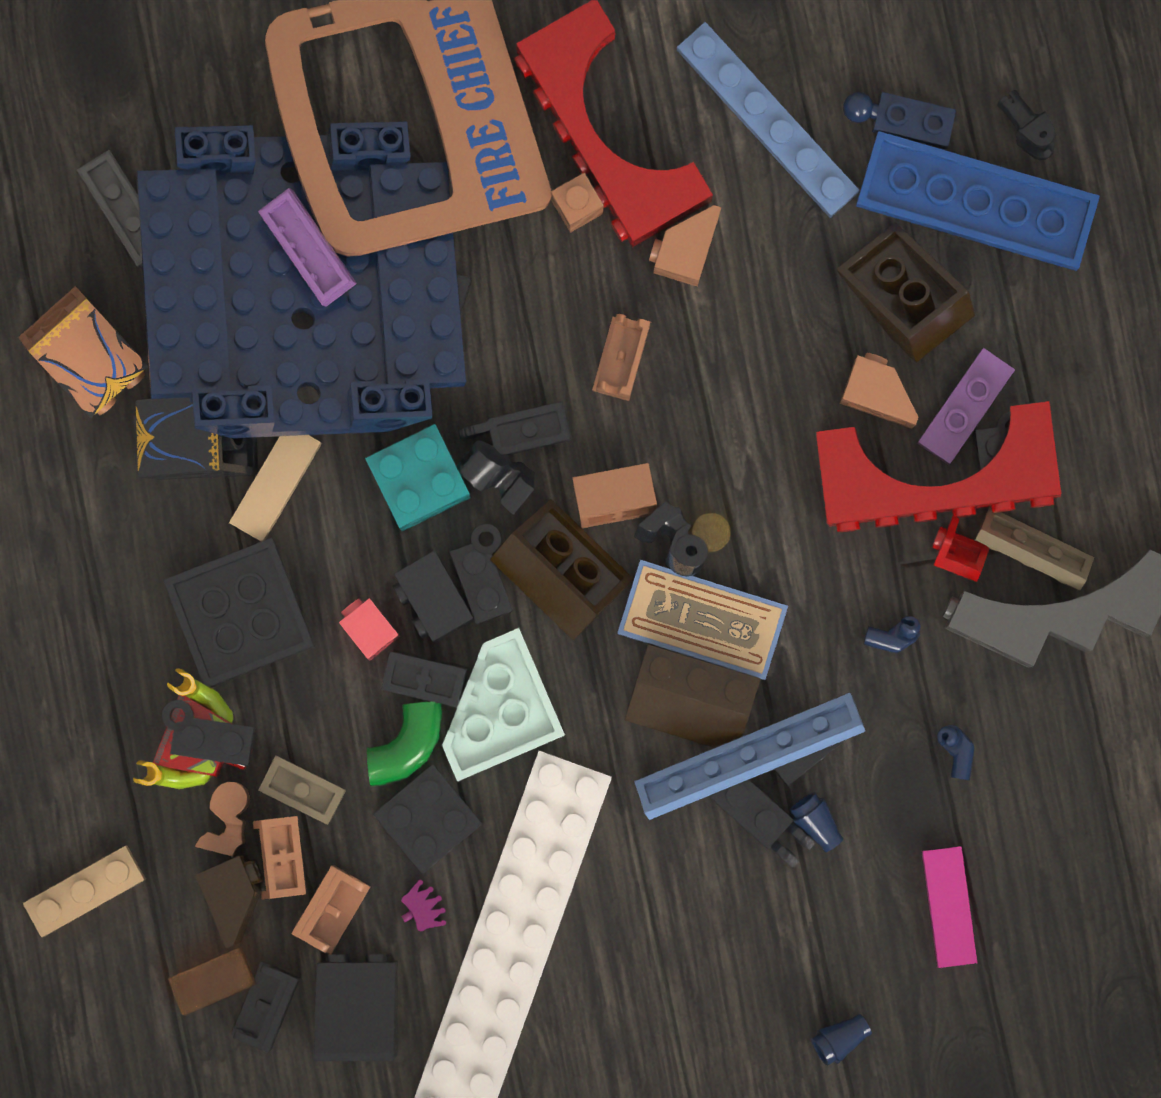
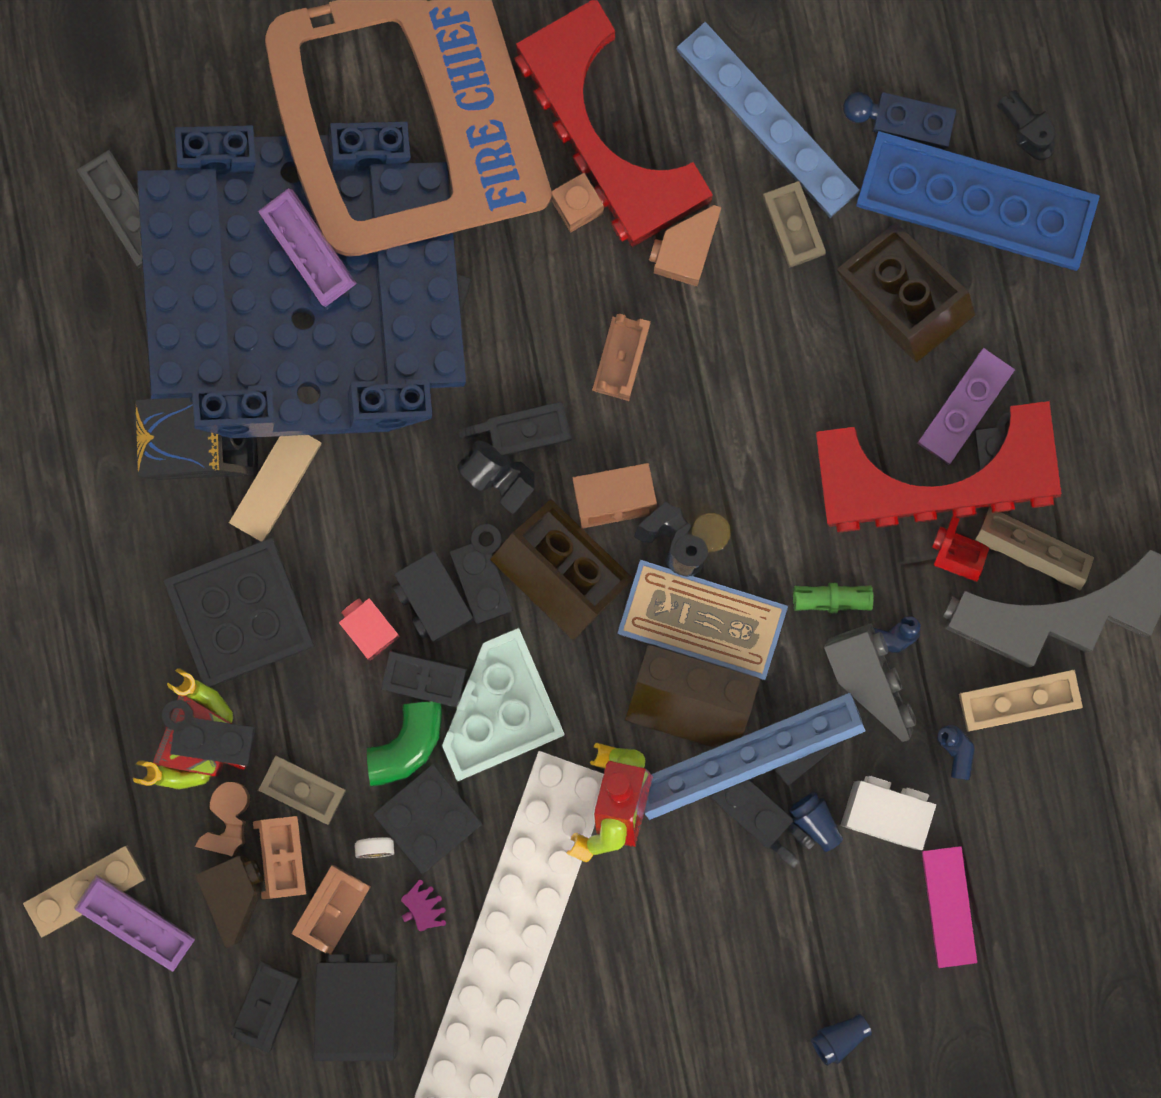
nougat slope [18,286,148,418] -> none
clear orange tile [168,948,256,1016] -> none
teal brick [365,424,471,531] -> none
nougat slope [839,353,918,429] -> none
none -> medium lavender plate [74,874,195,972]
none -> white tile [355,838,394,858]
none -> torso [566,743,653,862]
none -> dark tan plate [762,181,826,268]
none -> bright green pin [793,583,873,613]
none -> dark grey slope [824,623,916,742]
none -> white brick [840,776,936,850]
none -> tan plate [959,670,1083,732]

